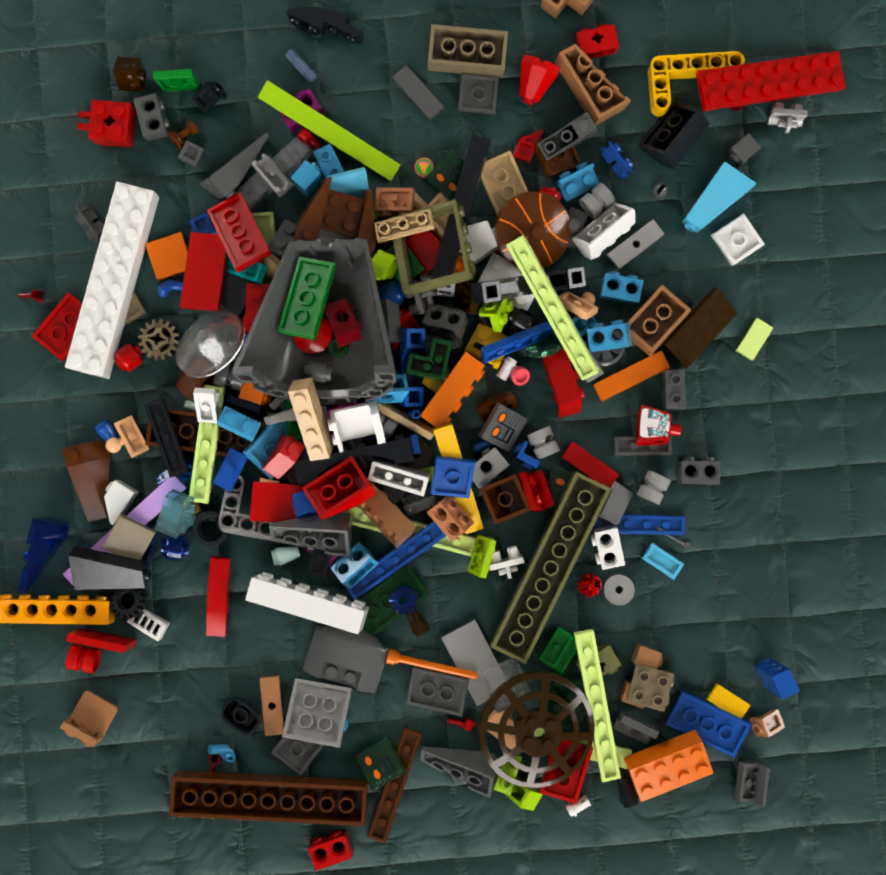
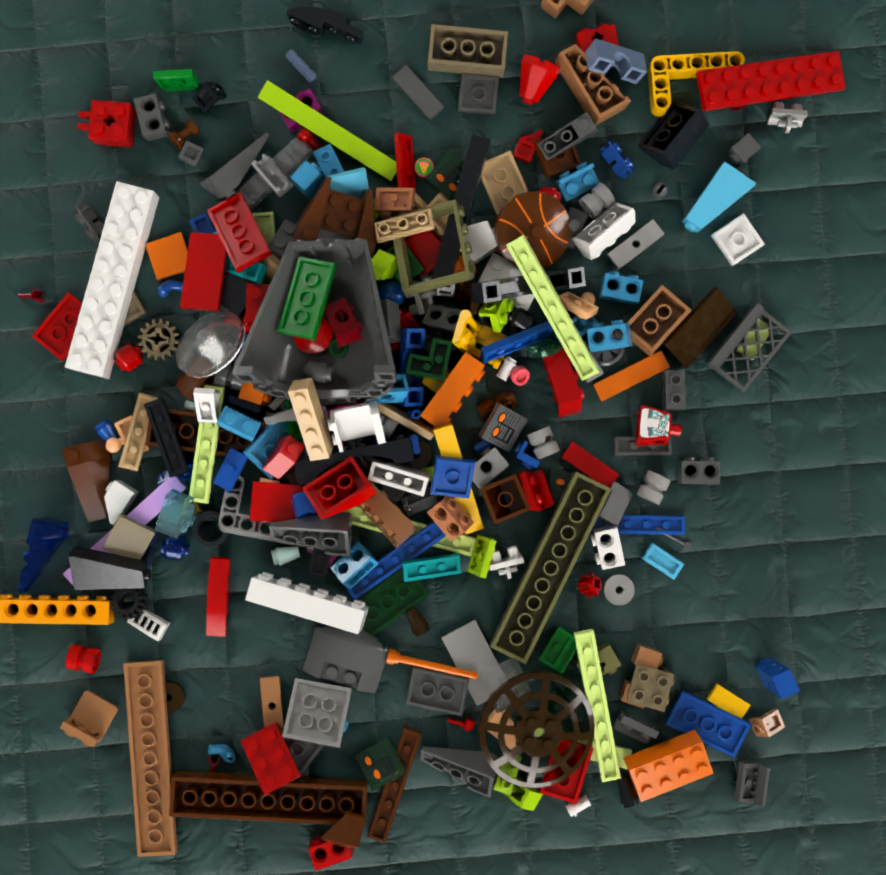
red tile [66,628,137,653] -> none
dark brown head [113,56,147,92] -> none
black piece [222,696,263,736] -> none
clear blue brick [389,585,418,614] -> none
none -> tan tile [118,393,158,472]
none -> medium nougat plate [123,660,178,857]
none -> dark brown piece [165,681,185,713]
none -> red plate [240,722,301,795]
none -> reddish brown slope [320,811,365,850]
none -> red tile [394,133,416,192]
none -> teal plate [402,553,461,582]
none -> yellow plate [452,310,482,355]
none -> sand blue arch [585,39,647,84]
none -> dark grey fence [705,303,792,392]

